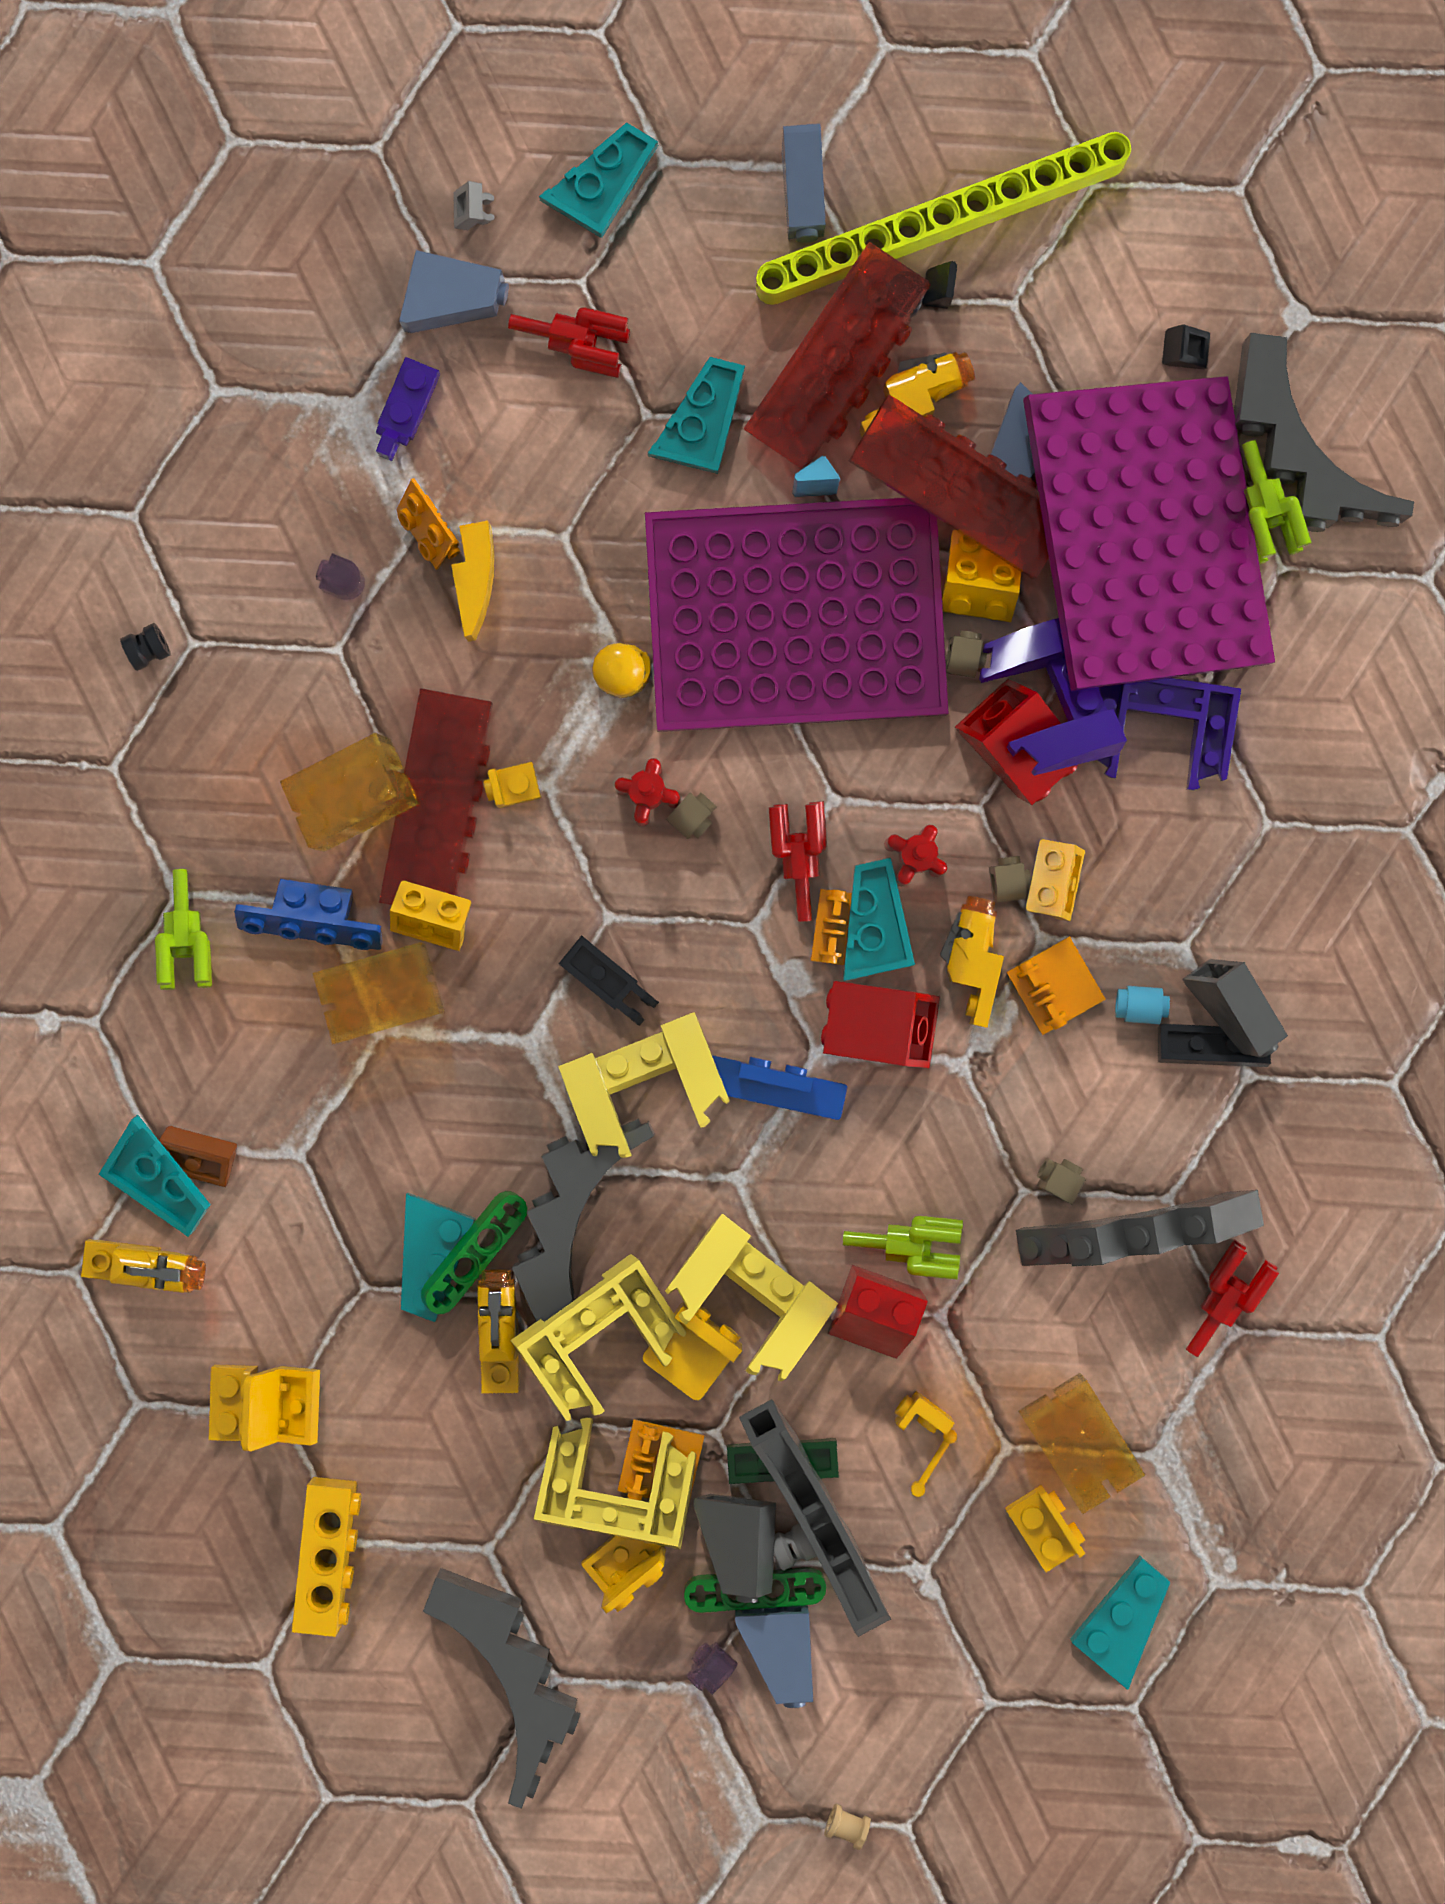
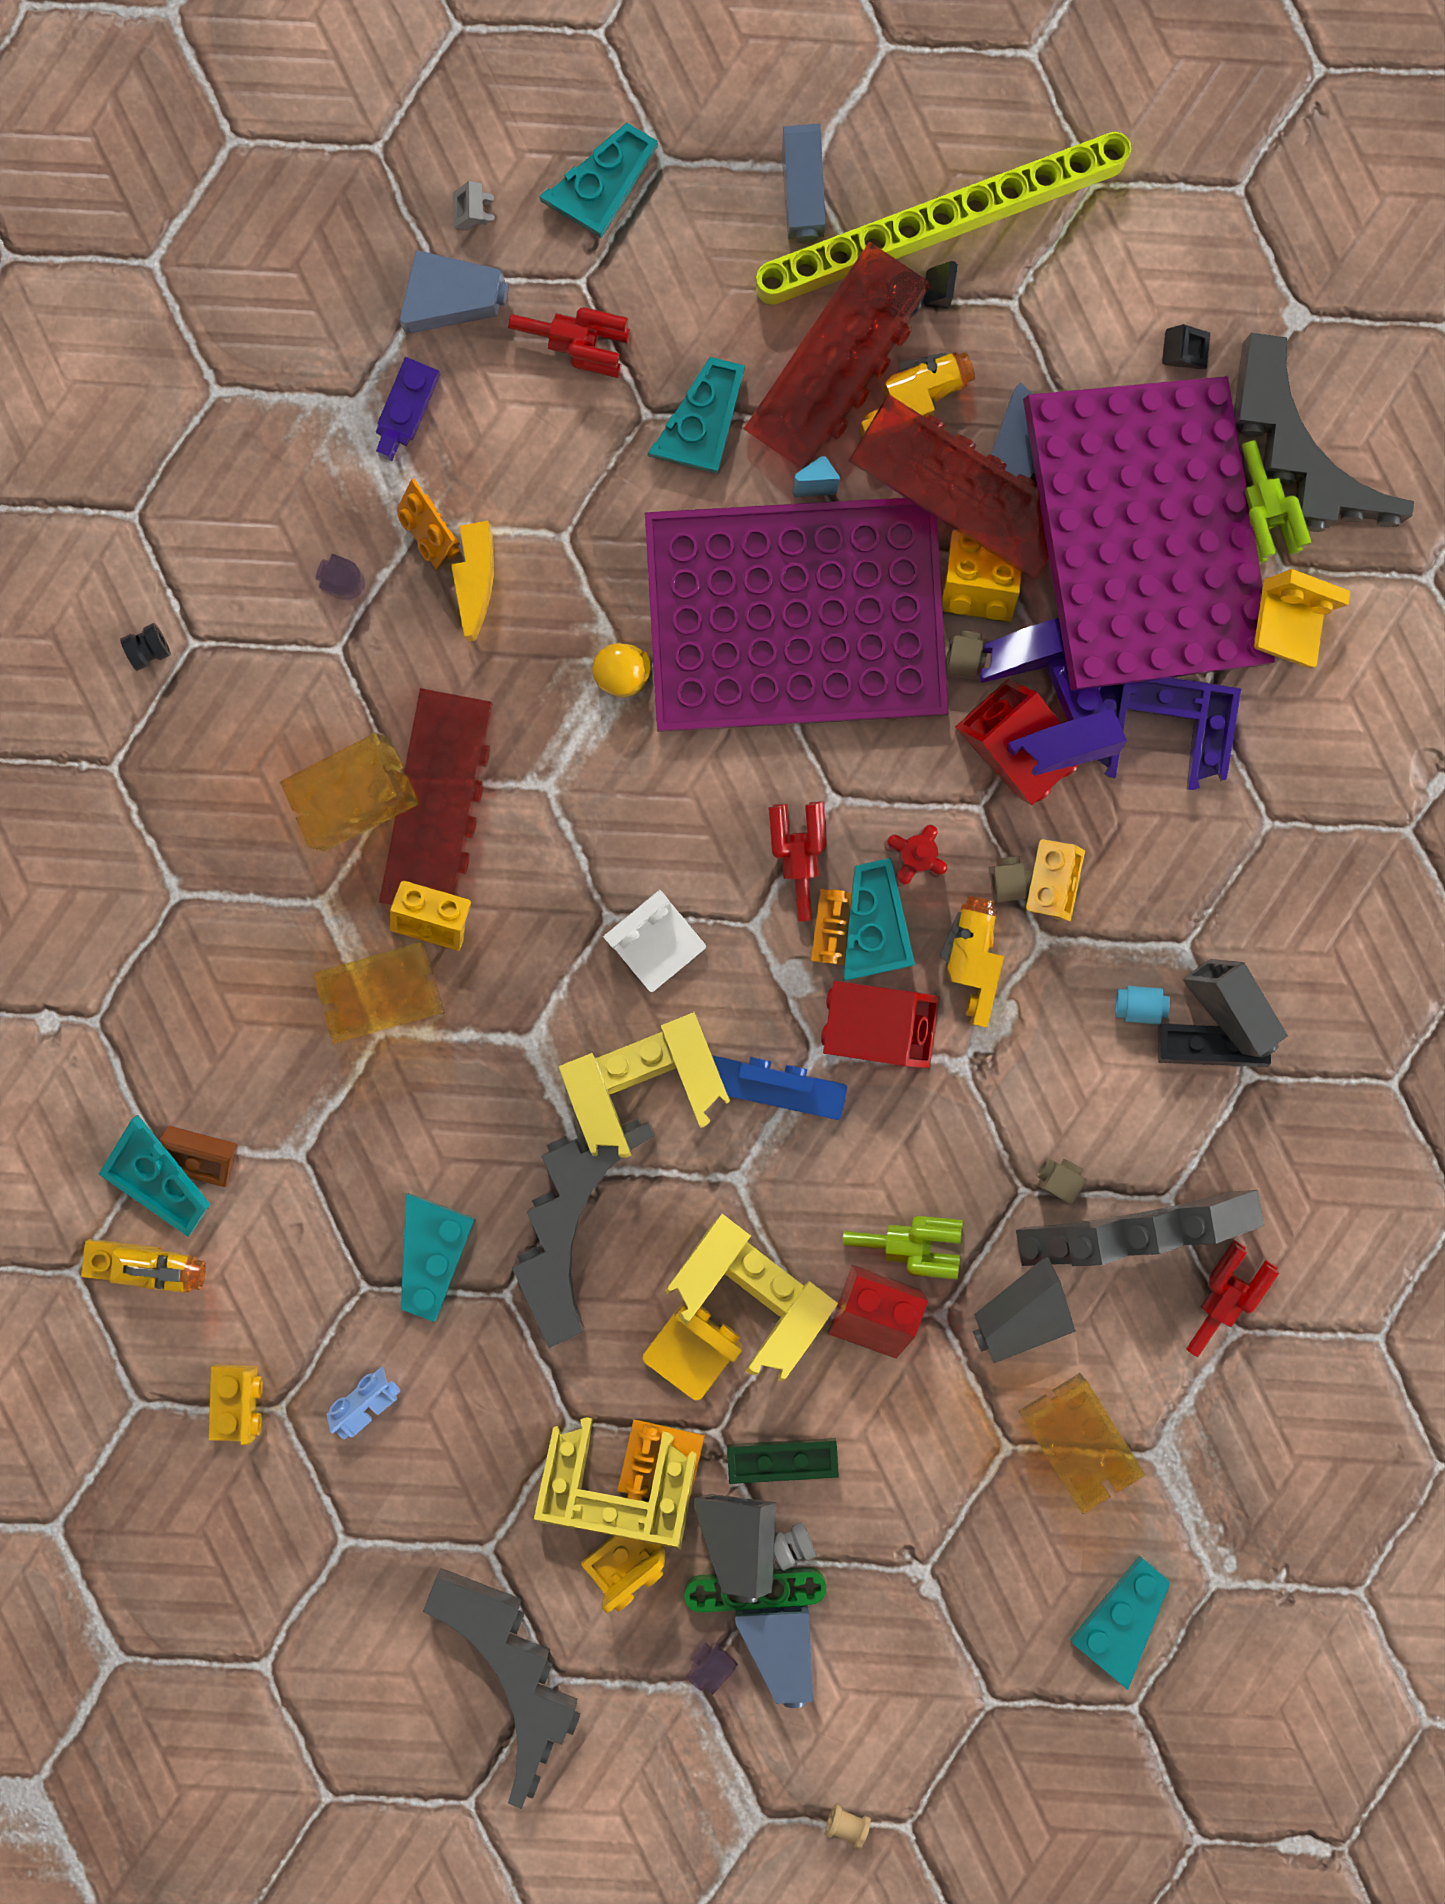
lime plant [155,869,212,990] -> none
blue bracket [234,879,383,950] -> none
yellow bracket [239,1366,320,1451] -> none
yellow brick [292,1477,362,1637] -> none
green beam [421,1191,528,1314] -> none
yellow plate [478,1269,519,1394] -> none
yellow bracket [484,762,542,808] -> none
light yellow wedge [510,1254,686,1421] -> none
black hinge [558,935,659,1026] -> none
red plant [615,758,681,827] -> none
dark tan plate [666,793,717,839] -> none
dark grey arch [739,1399,891,1637] -> none
yellow bracket [894,1391,955,1435] -> none
yellow hinge [911,1429,957,1497] -> none
yellow bracket [1005,1484,1086,1573] -> none
light orange hinge [1006,936,1106,1035] -> none
none -> light blue hinge [326,1366,401,1440]
none -> white bracket [603,890,706,992]
none -> dark grey slope [973,1258,1076,1363]
none -> yellow bracket [1254,569,1350,668]

